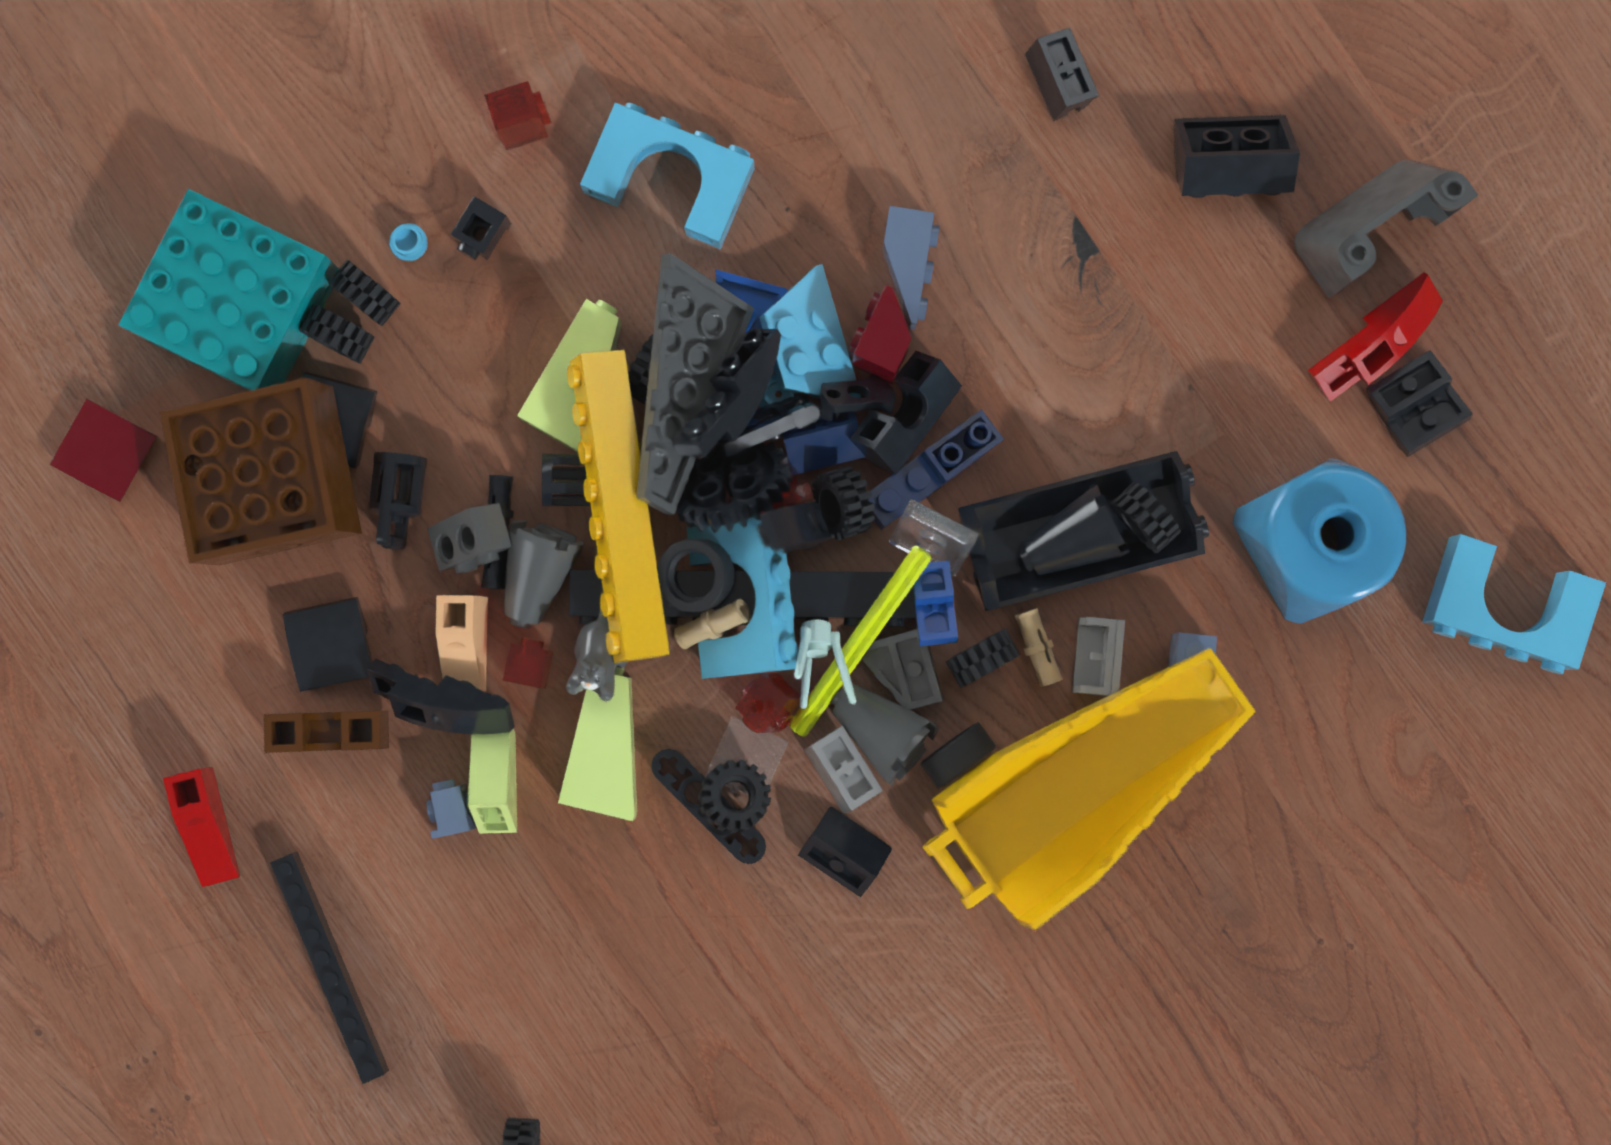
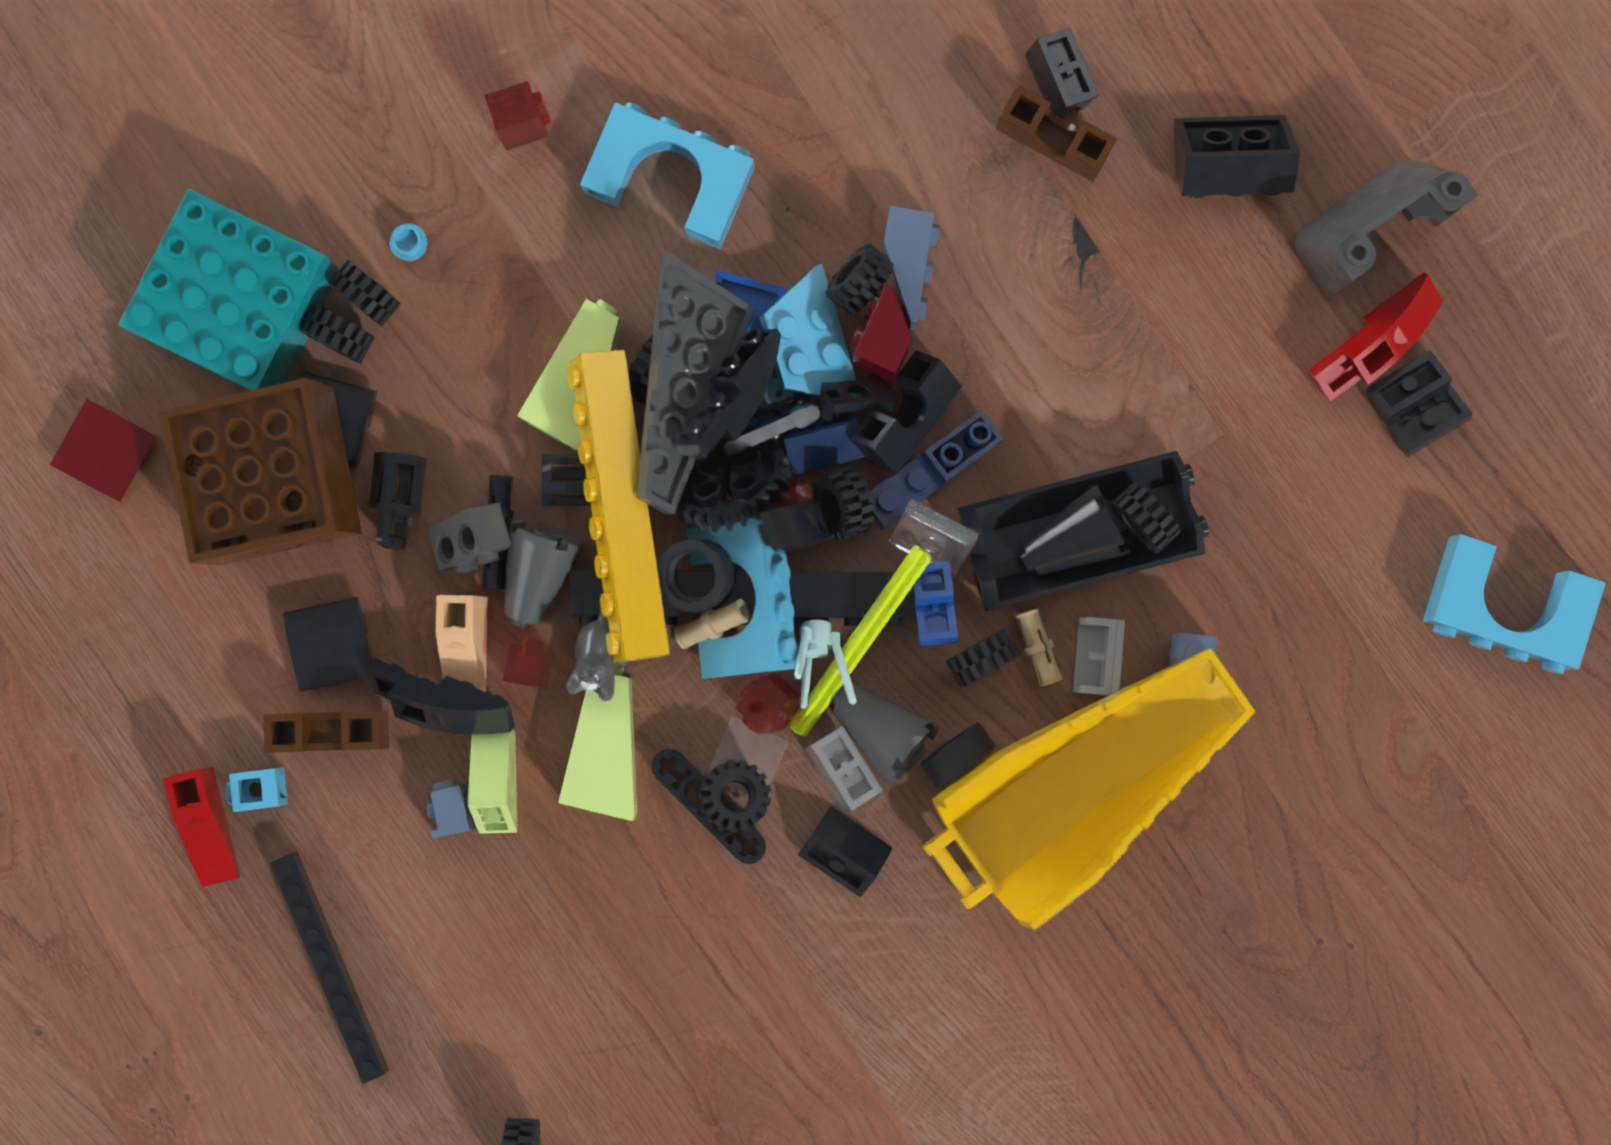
black brick [450,196,511,261] -> none
flat silver wing [862,629,944,710] -> none
dark azure piece [1232,458,1406,624] -> none
none -> medium azure brick [225,767,288,812]
none -> black tyre [825,243,894,316]
none -> reddish brown arch [996,85,1118,182]

